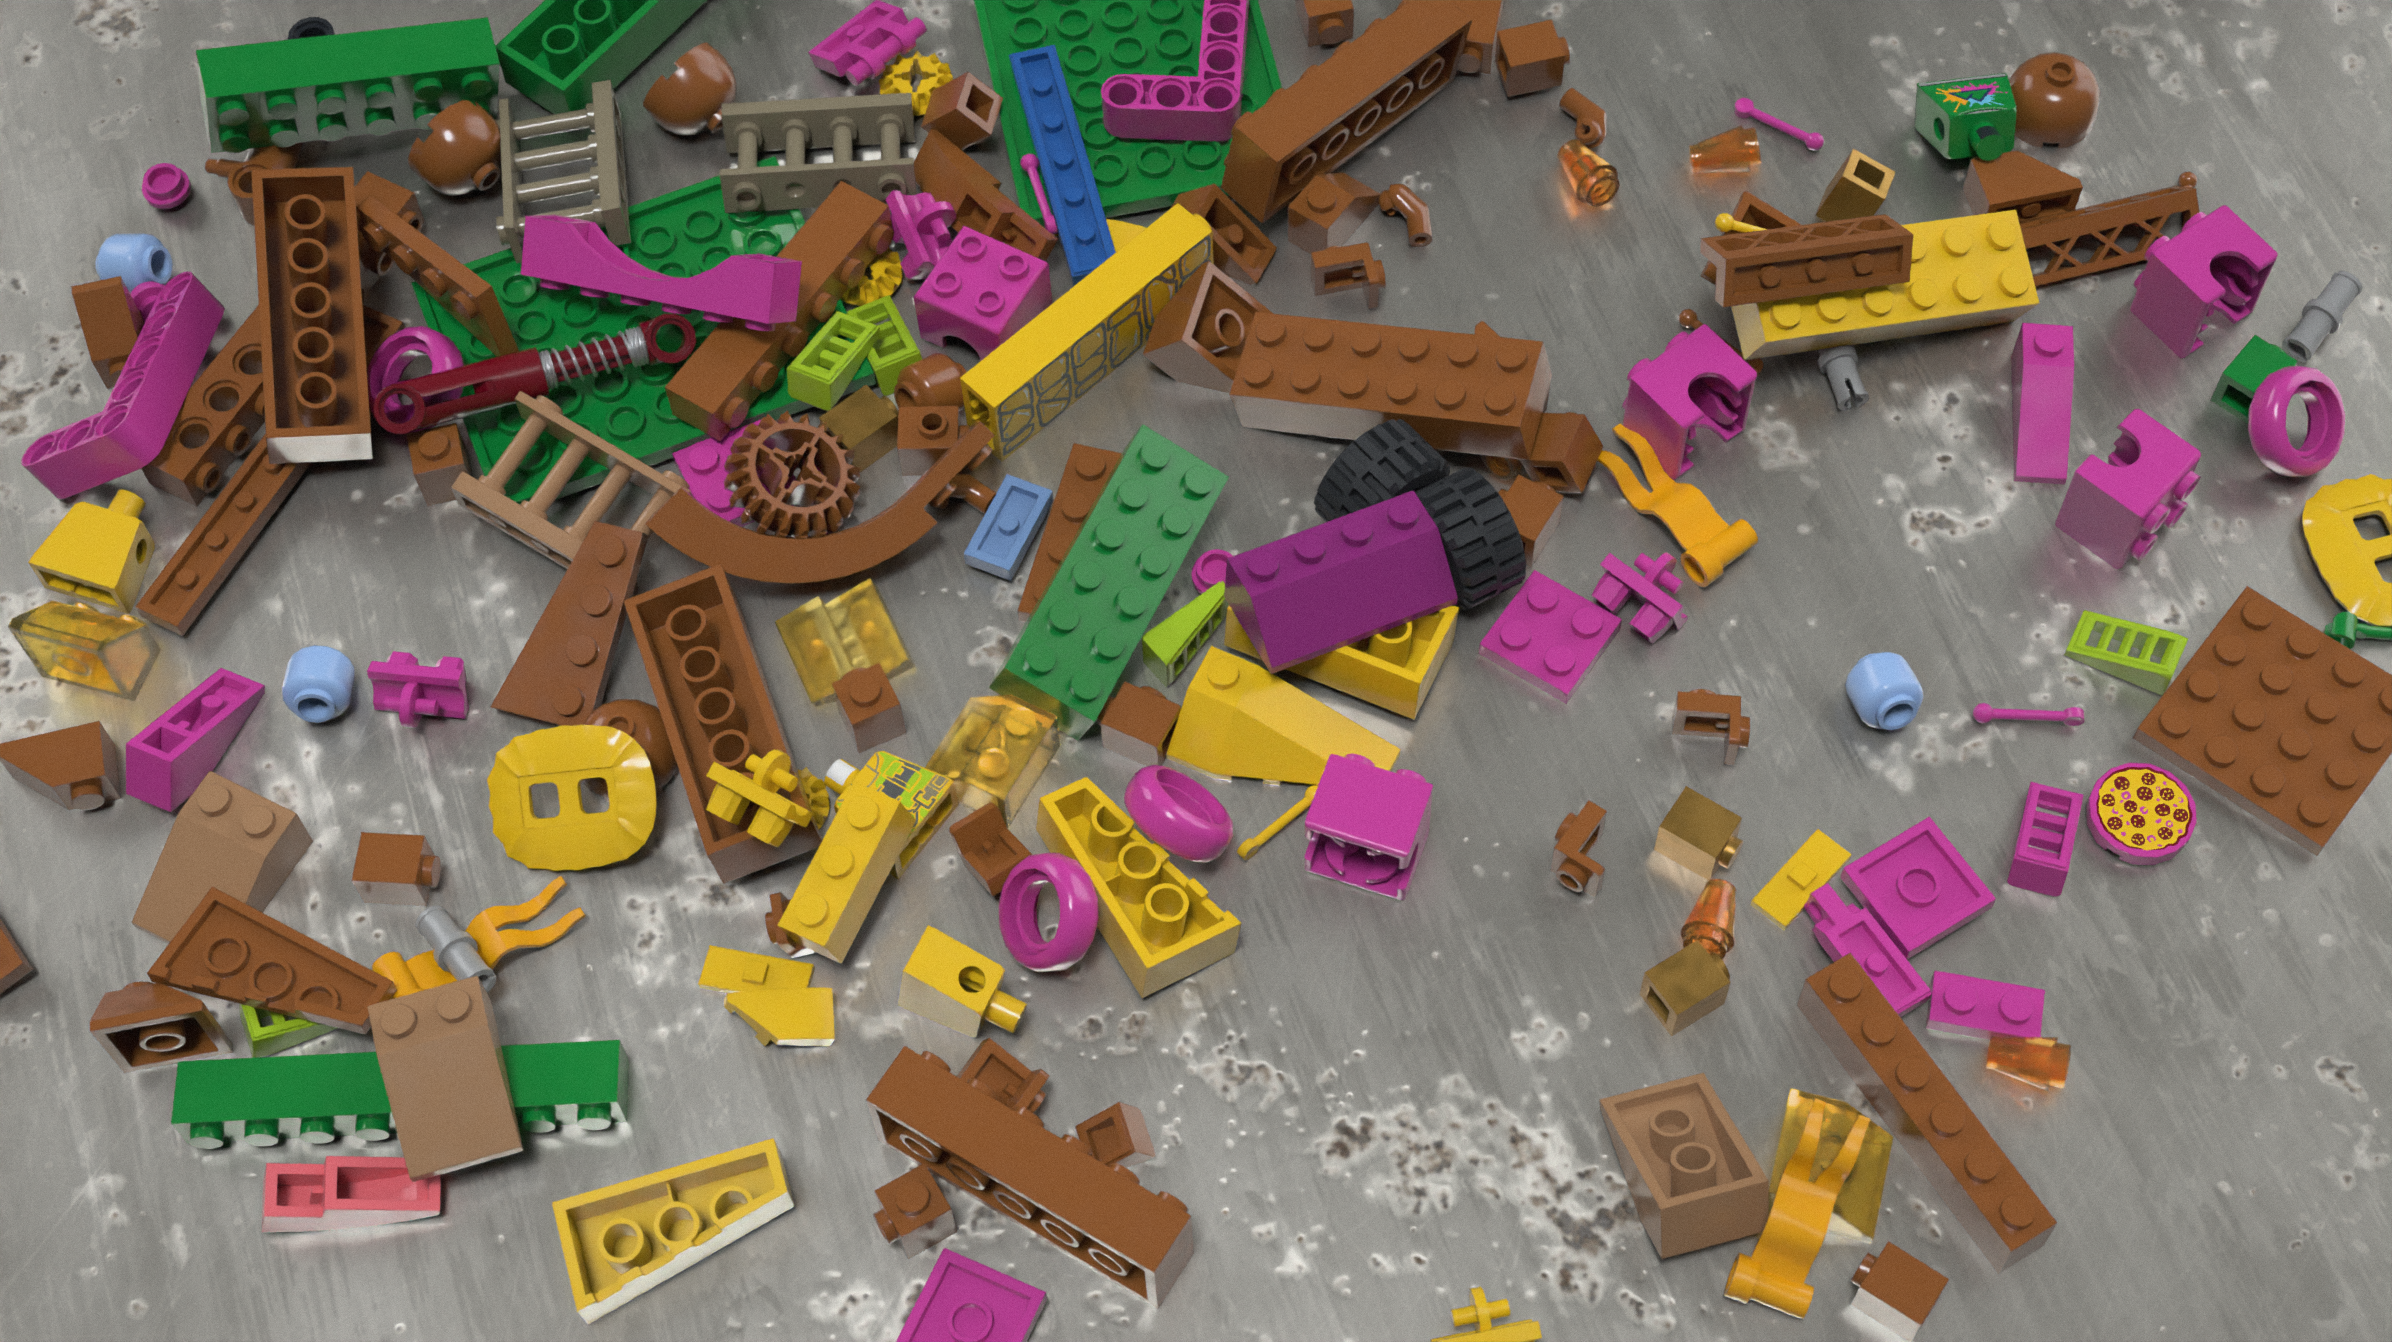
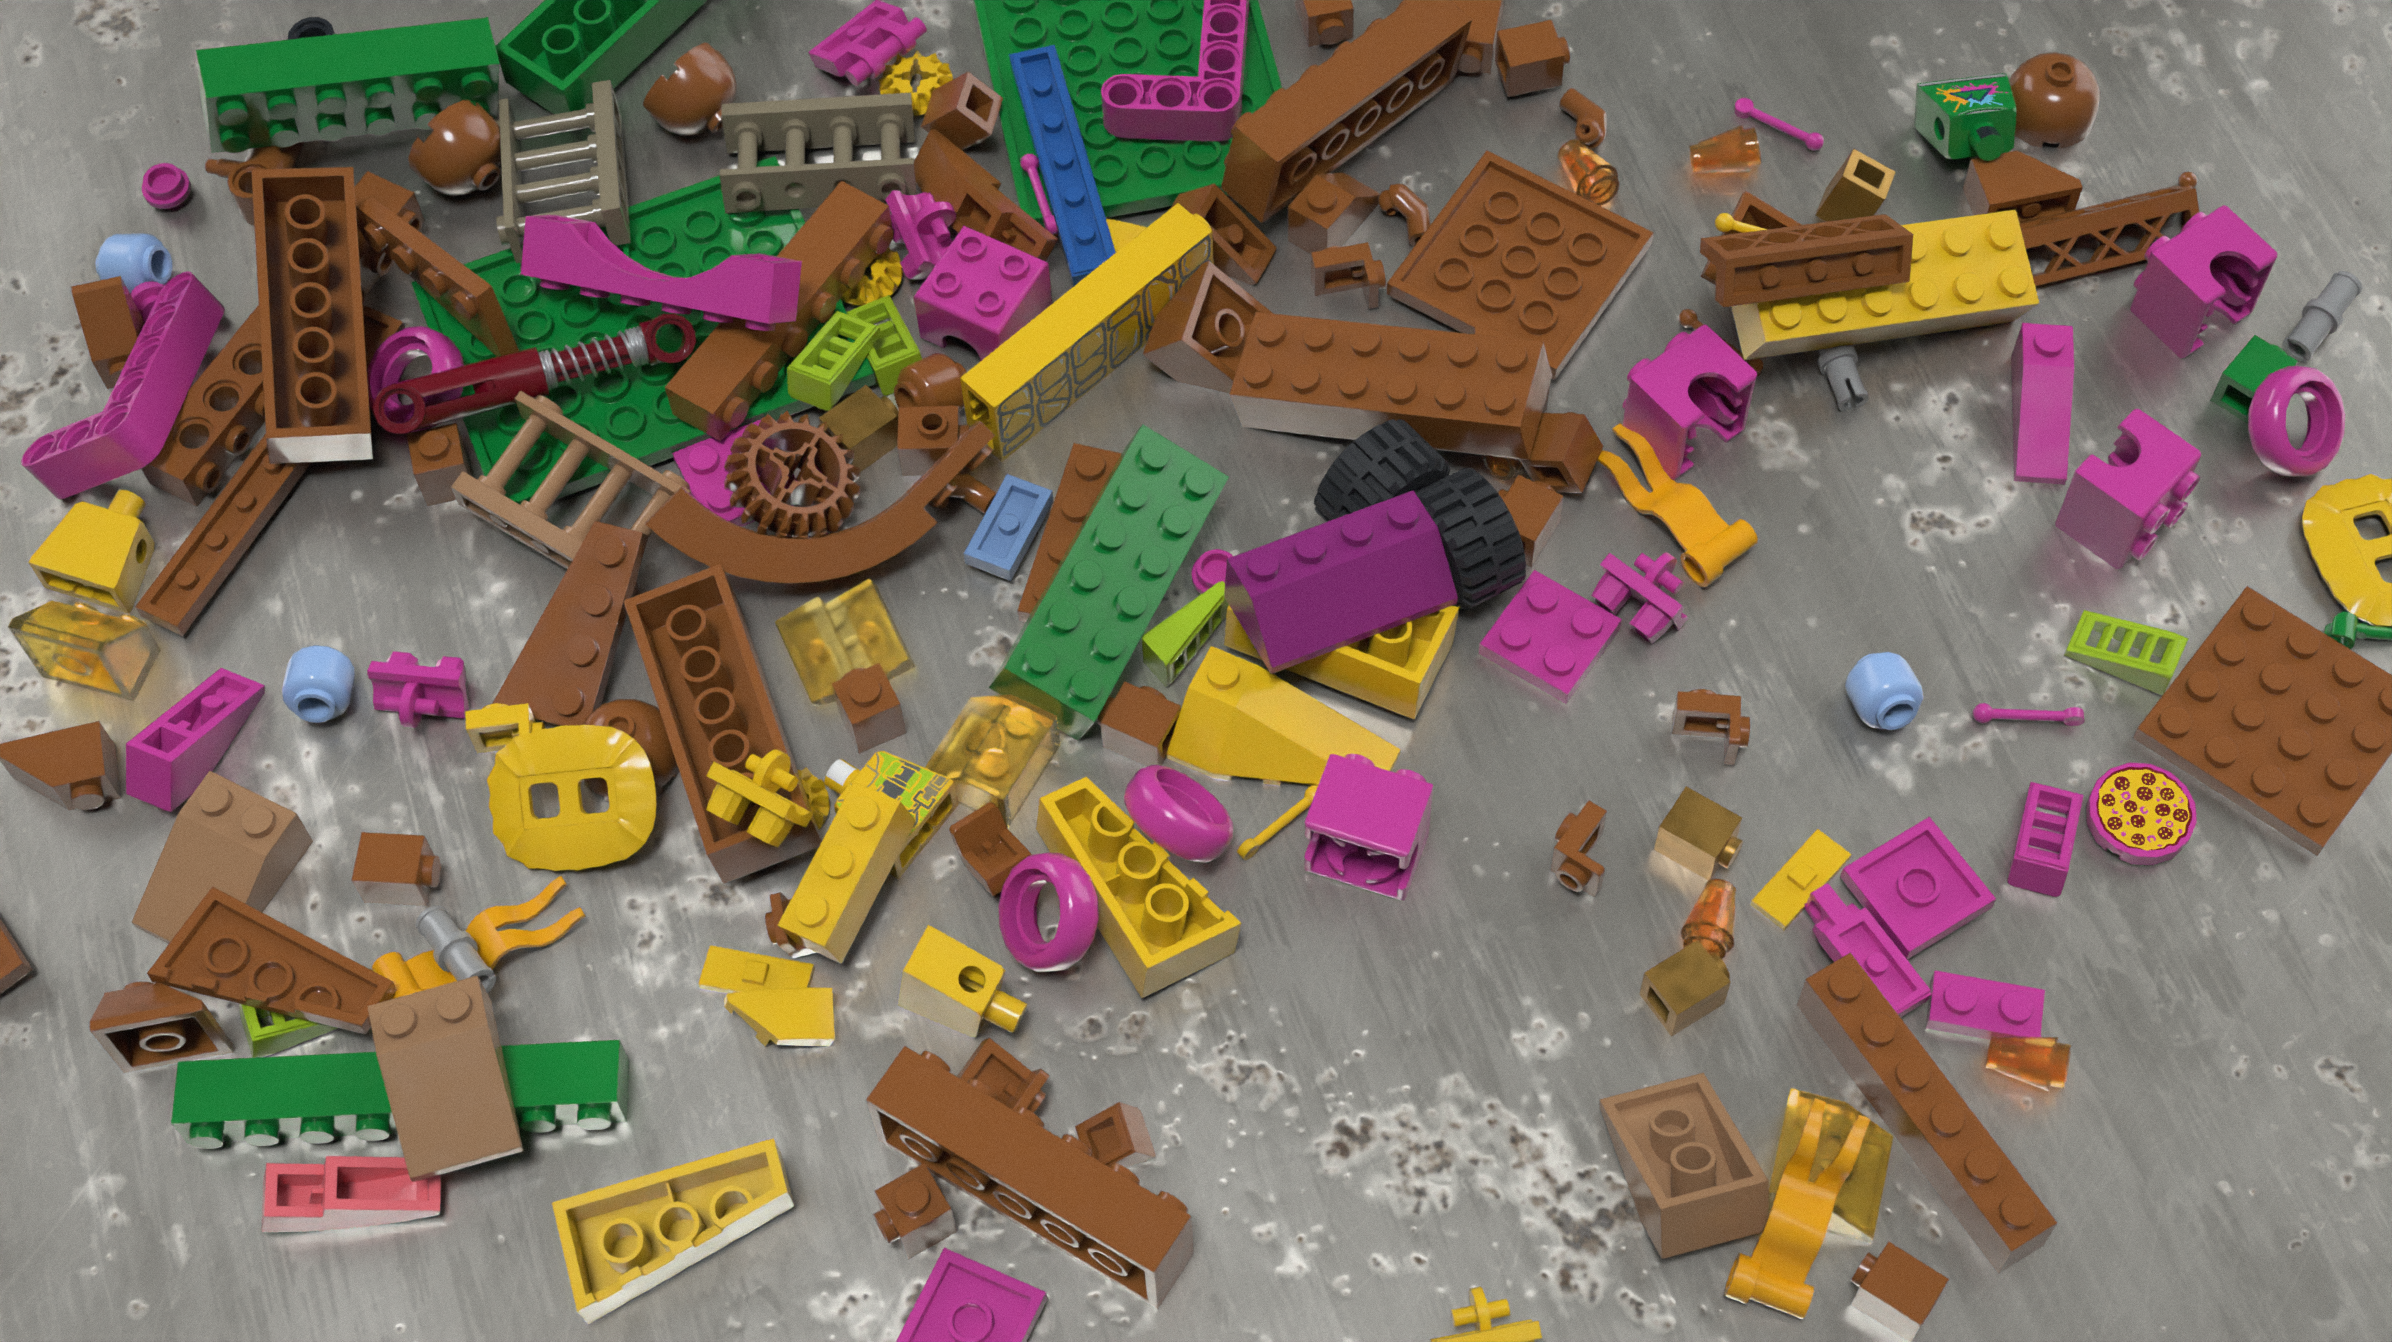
none -> yellow bracket [465,703,546,754]
none -> dark orange plate [1387,150,1654,380]

